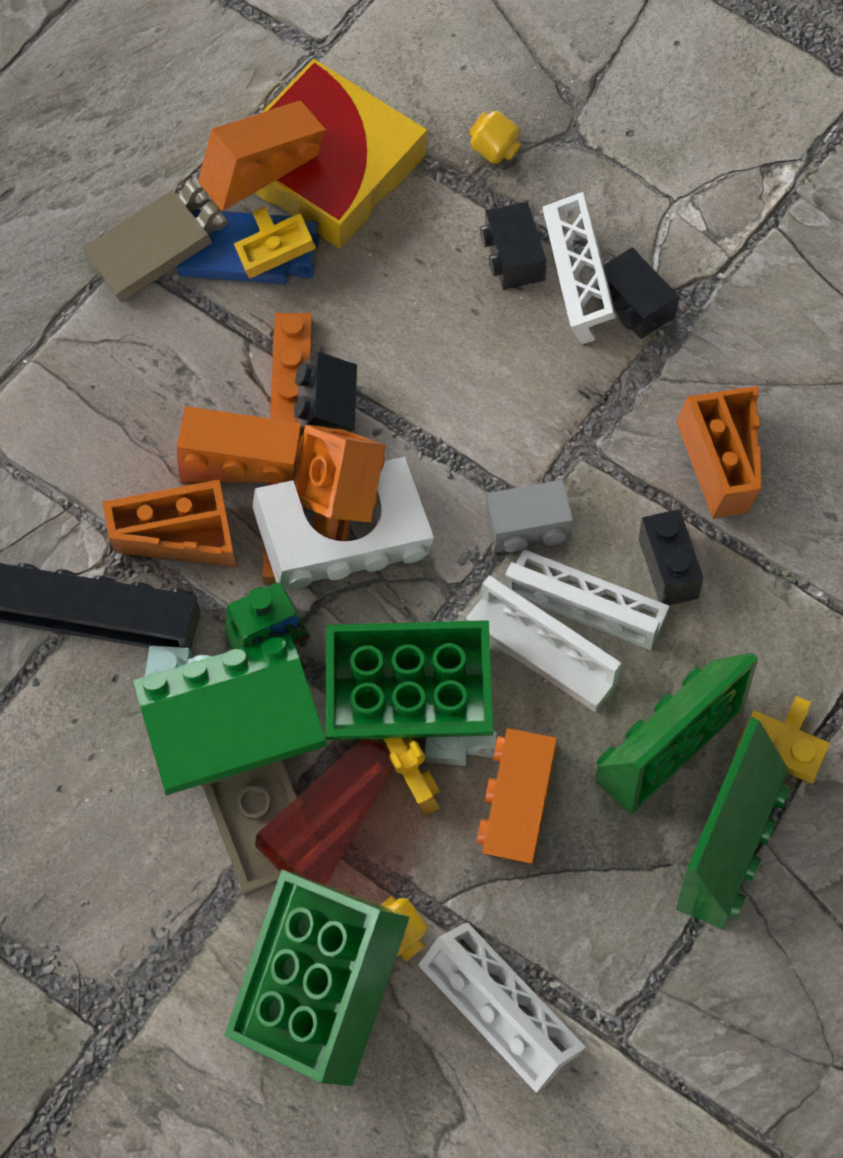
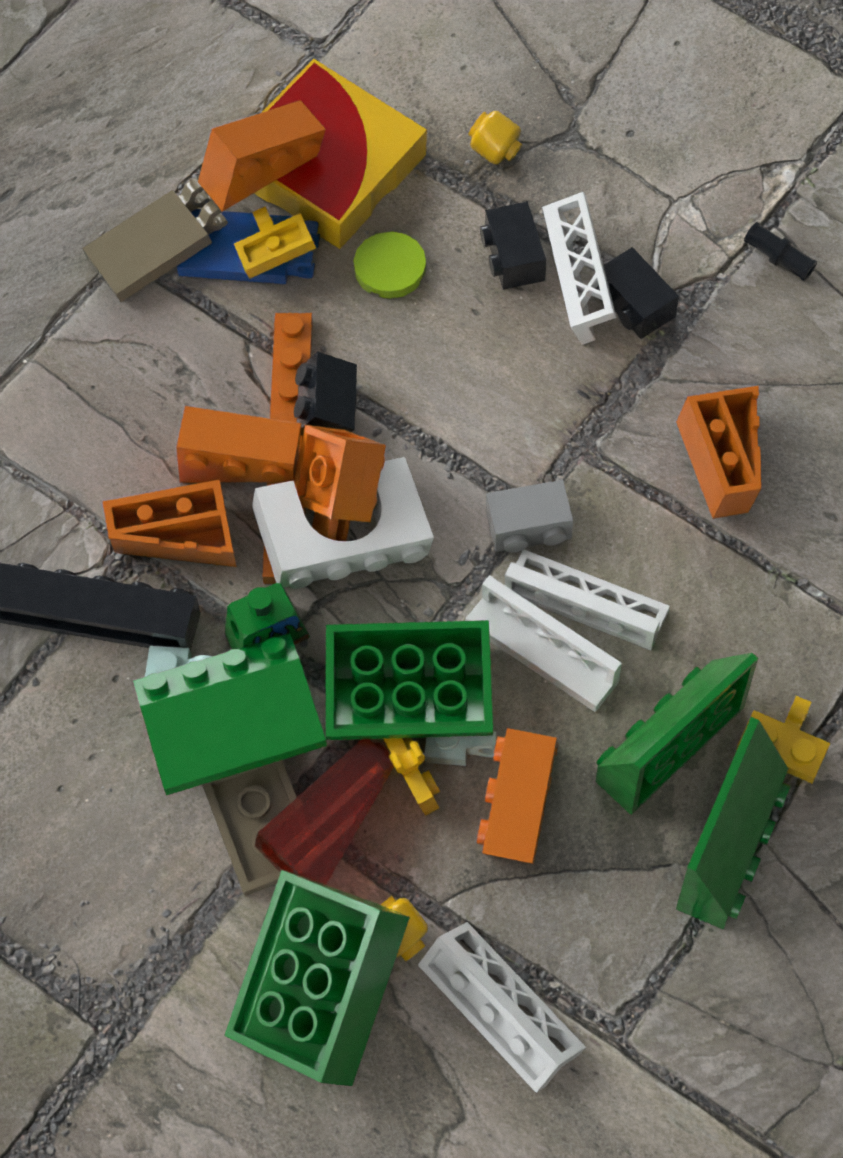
black brick [639,509,703,605] -> none
none -> lime tile [353,231,426,299]
none -> black pin [744,222,818,281]

